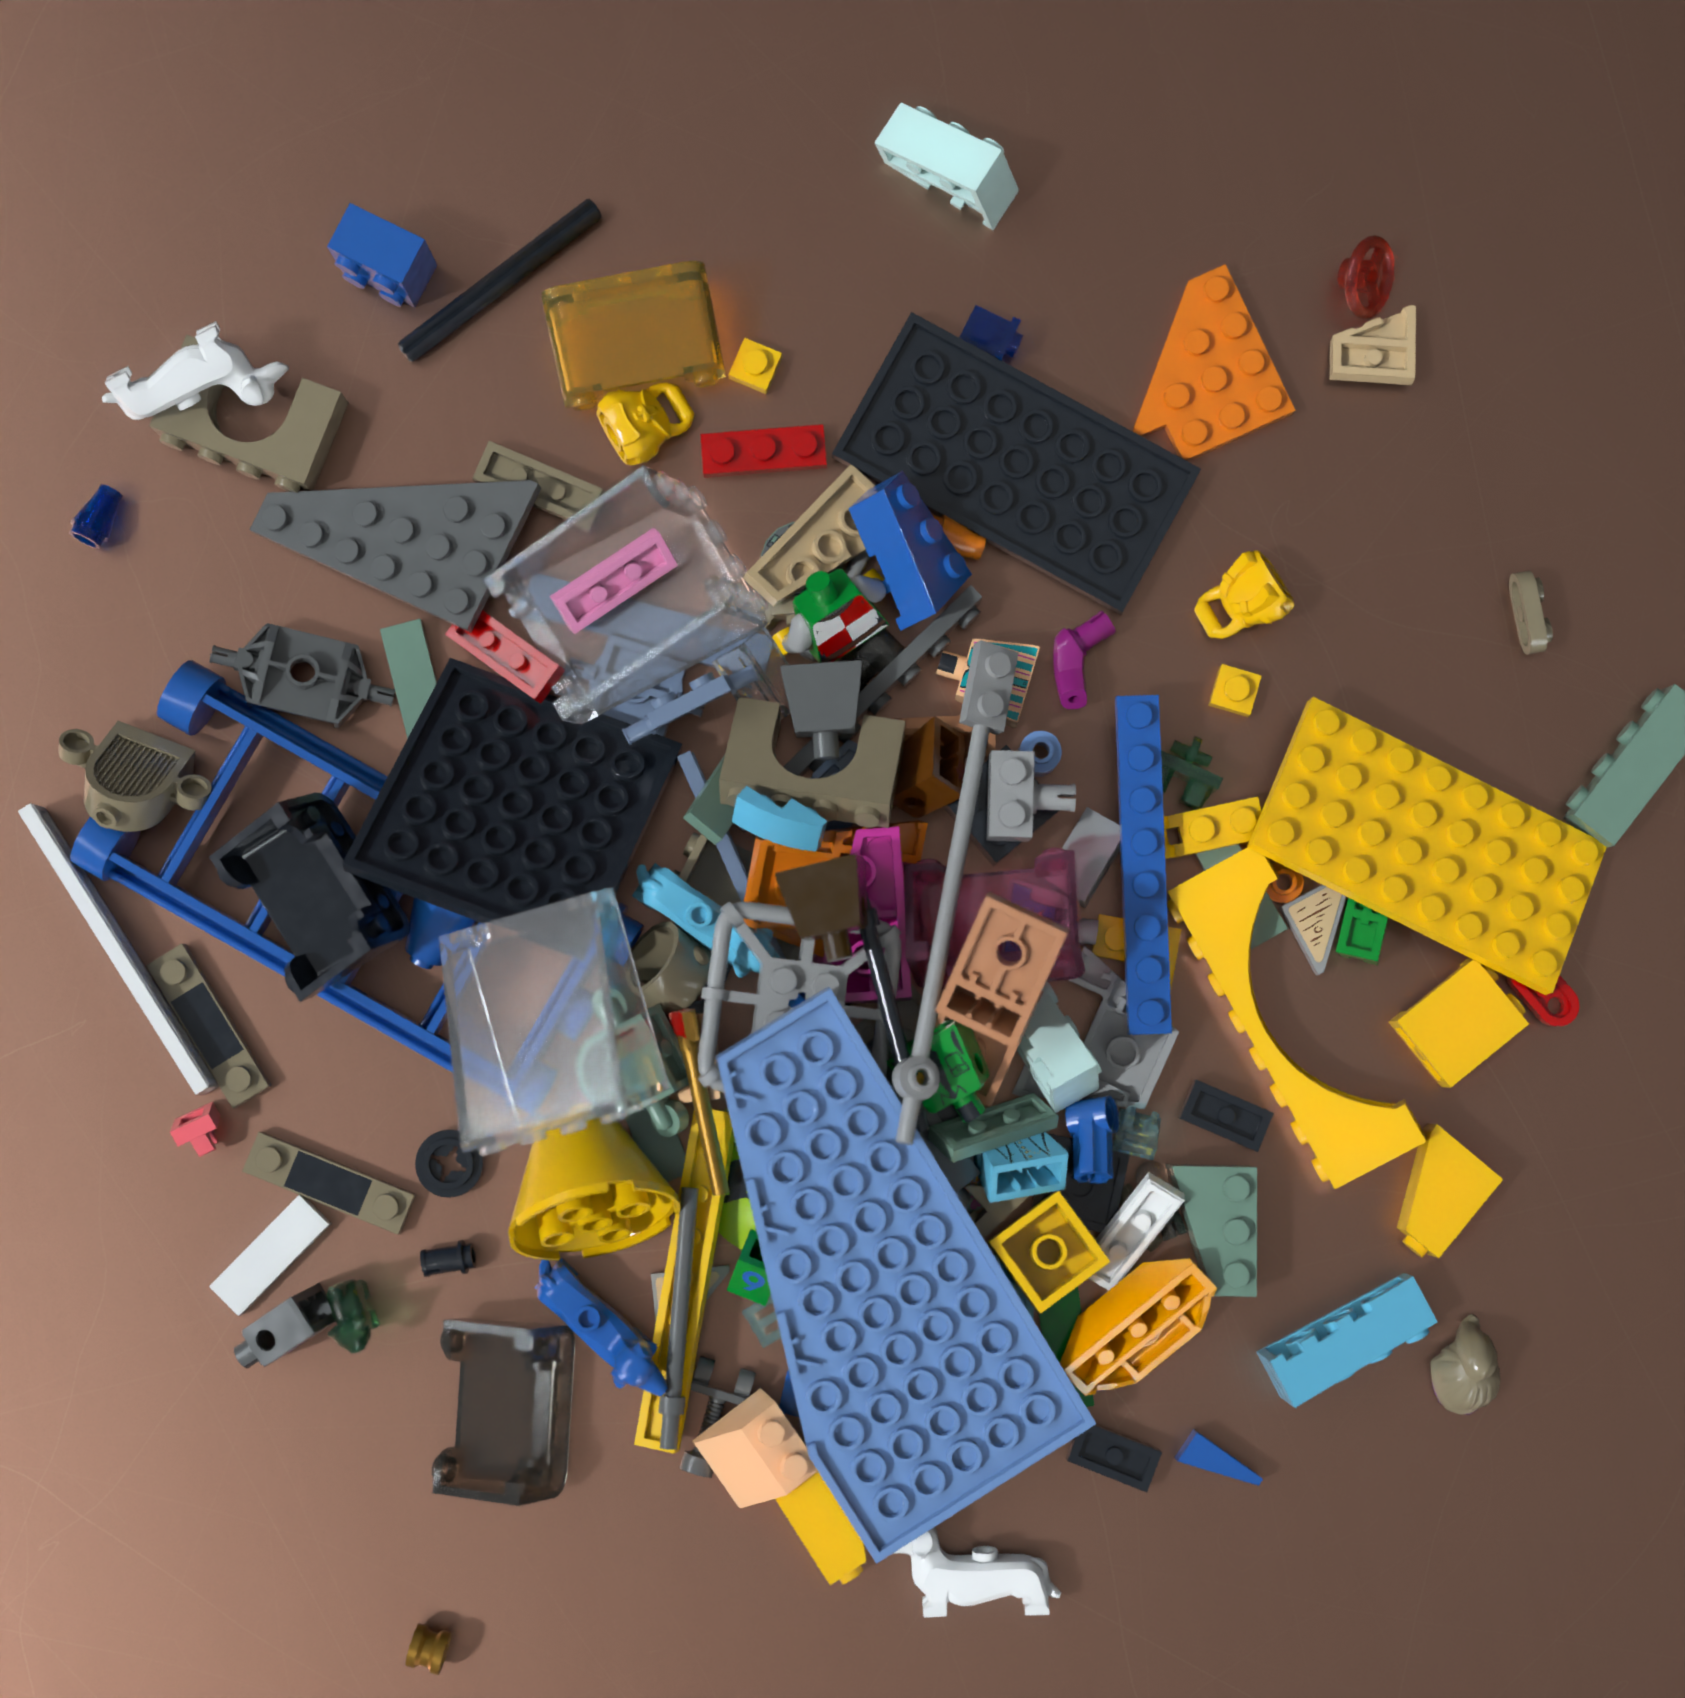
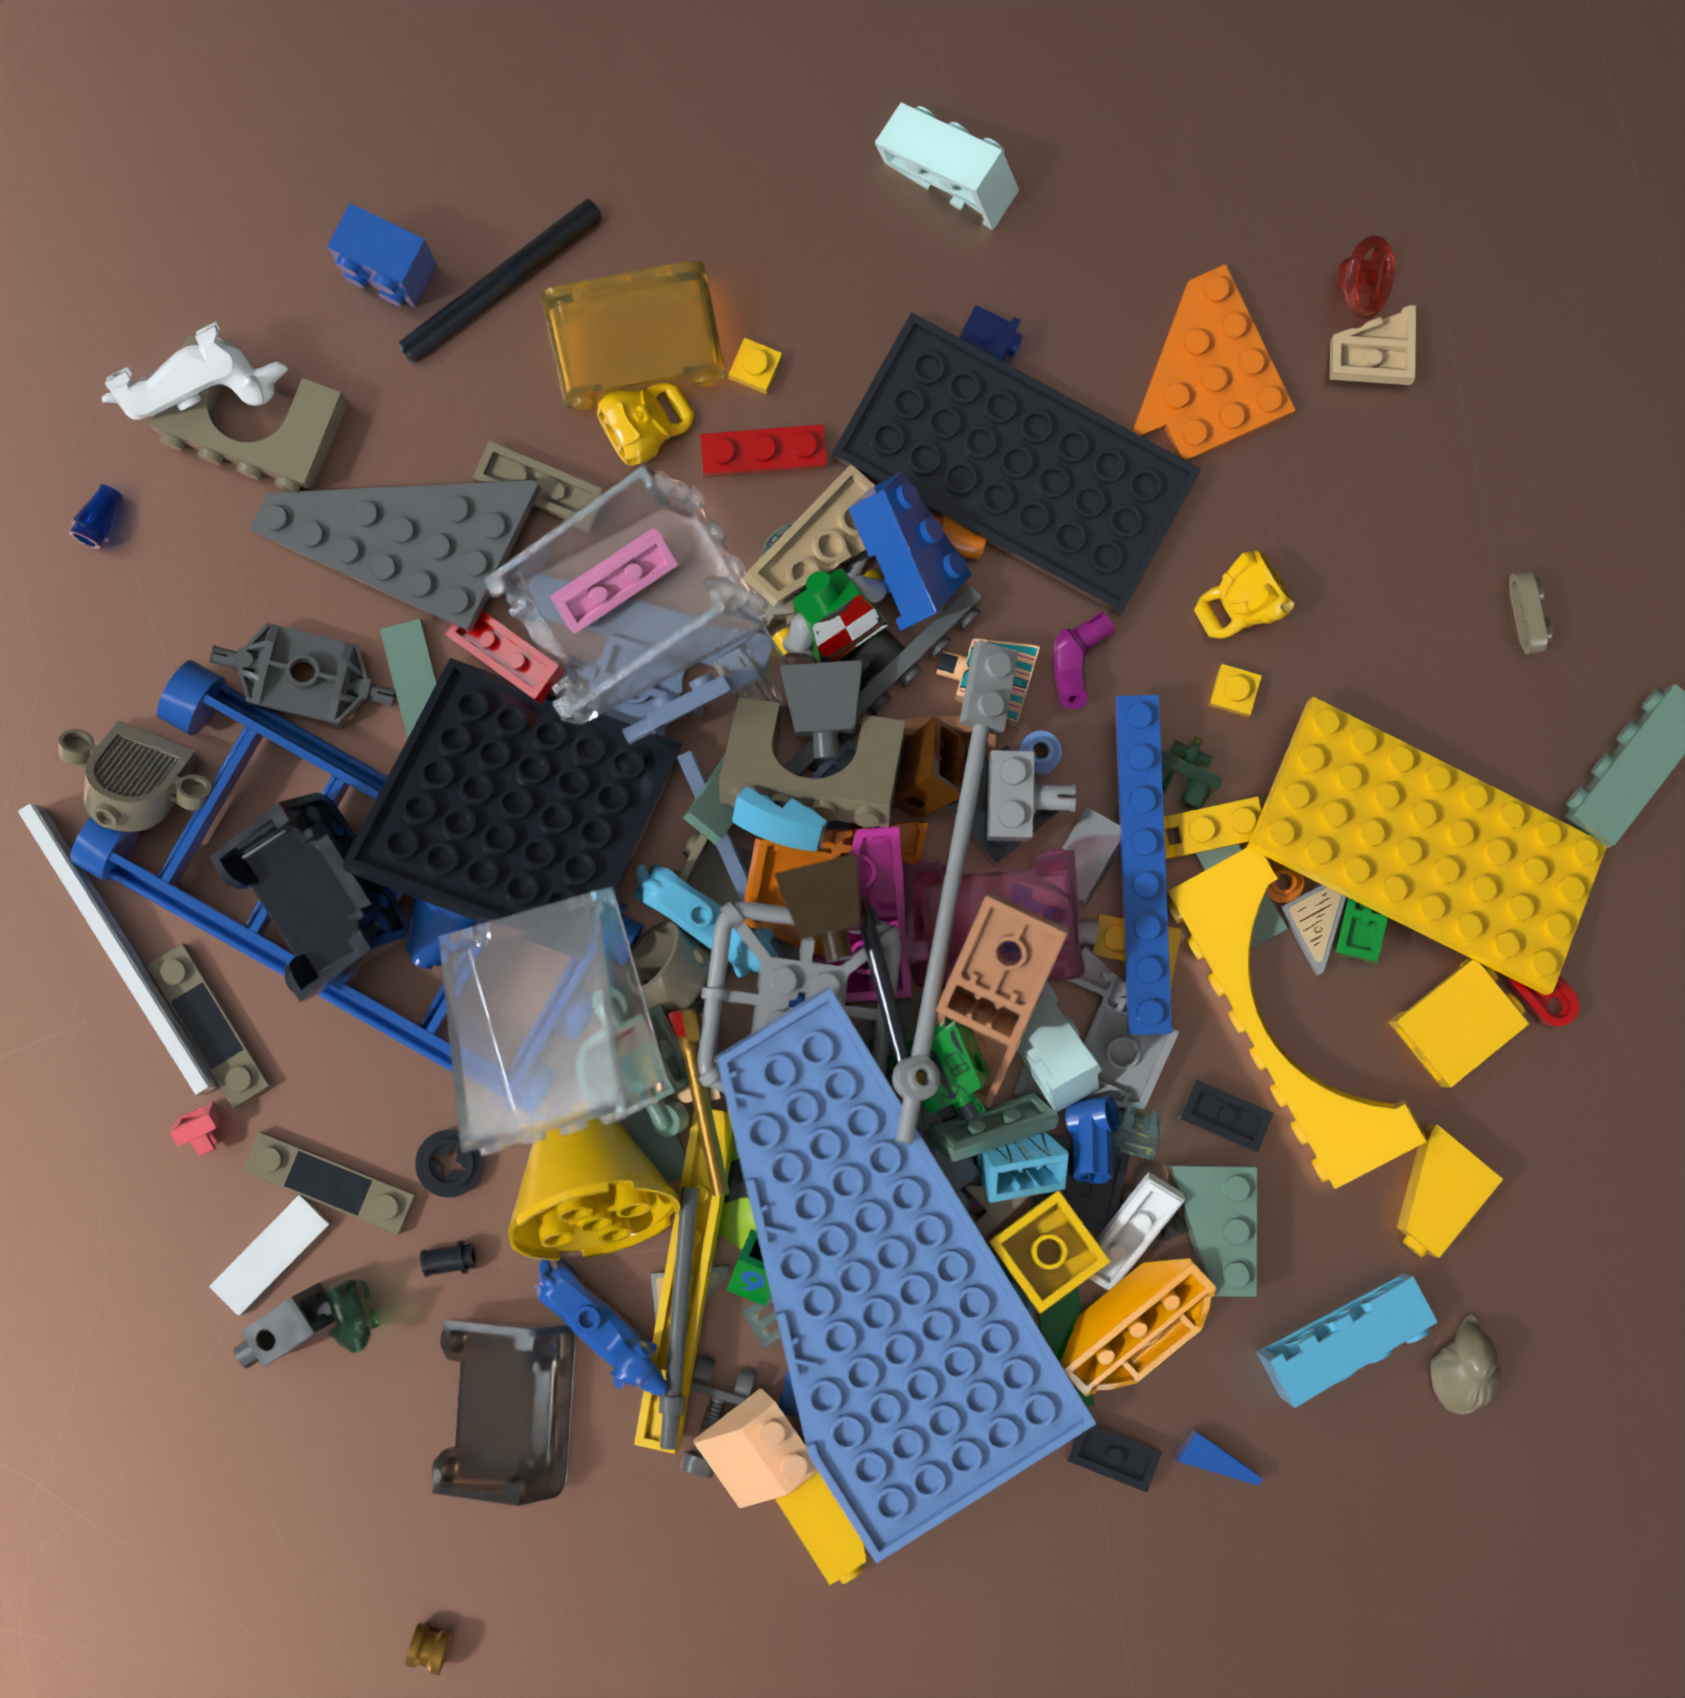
white animal [894,1527,1061,1617] -> none

